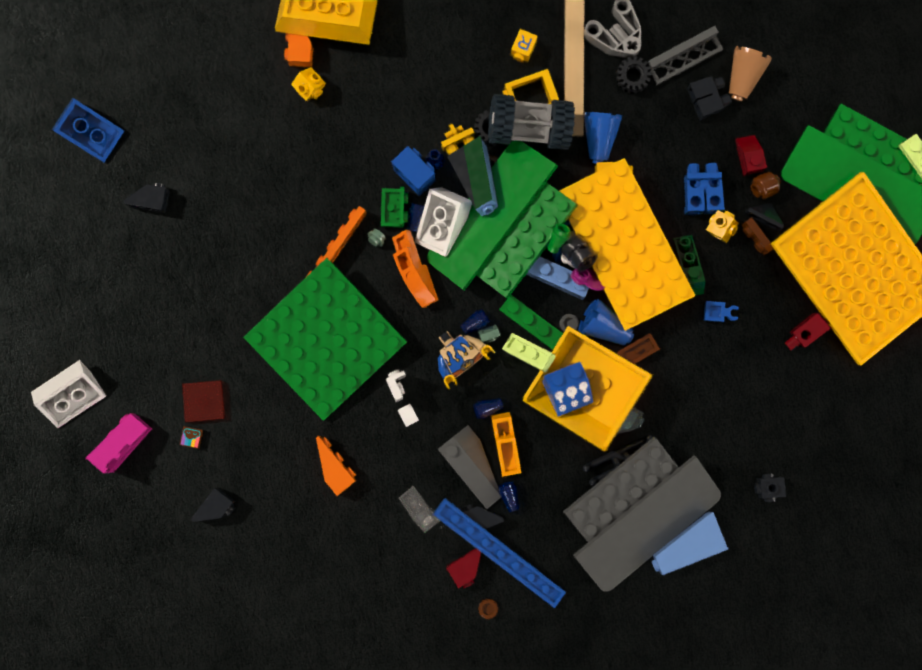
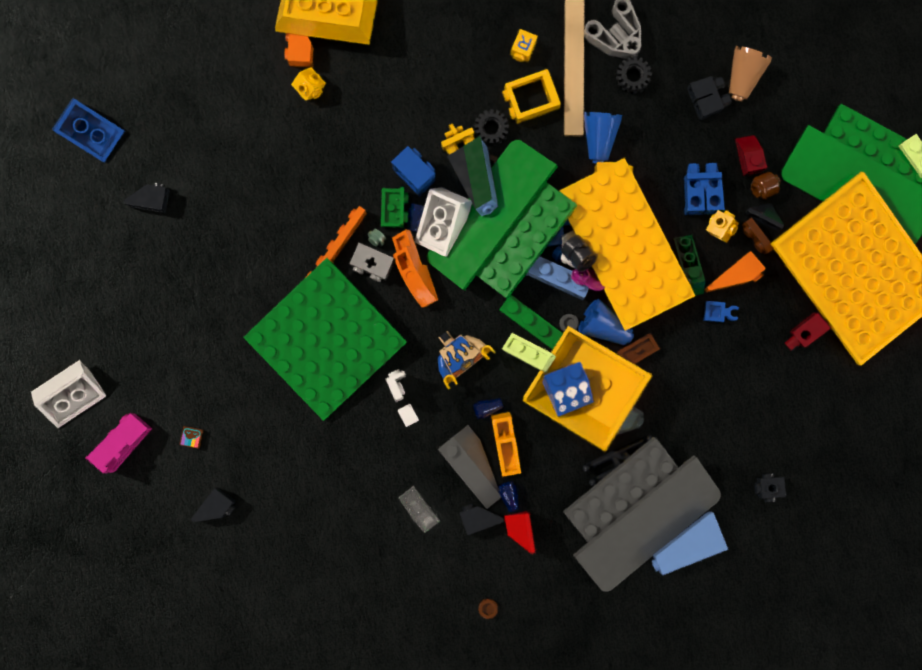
clear red plate [182,380,225,422] -> none
orange slope [316,436,357,496] -> none
clear blue cone [426,149,445,169] -> none
blue tile [433,499,566,608] -> none
dark red slope [446,548,481,588] -> none
clear blue cone [460,309,490,334] -> none
sand green plate [478,325,500,343] -> none
black plate [488,94,575,150] -> none
green cone [547,223,570,253] -> none
dark grey fence [647,26,723,85] -> none
none -> light grey brick [350,243,395,282]
none -> red slope [505,511,535,553]
none -> orange slope [704,251,766,292]

